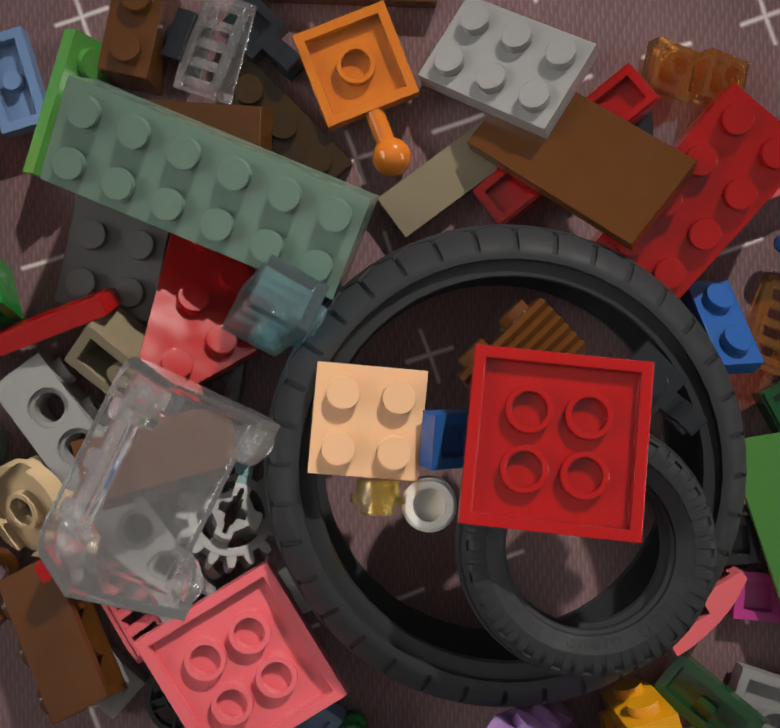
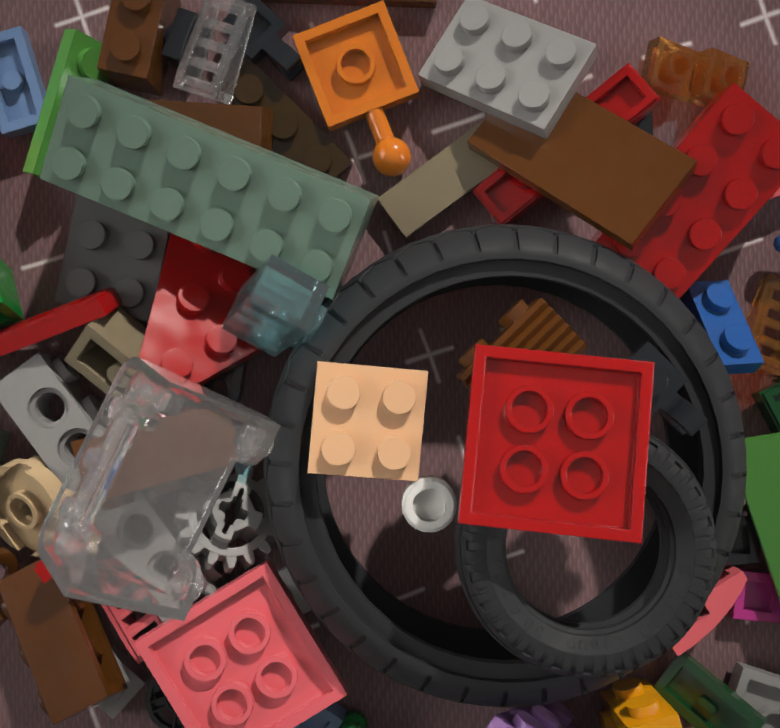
clear yellow plate [350,478,406,516] -> none
blue plate [419,408,468,471] -> none

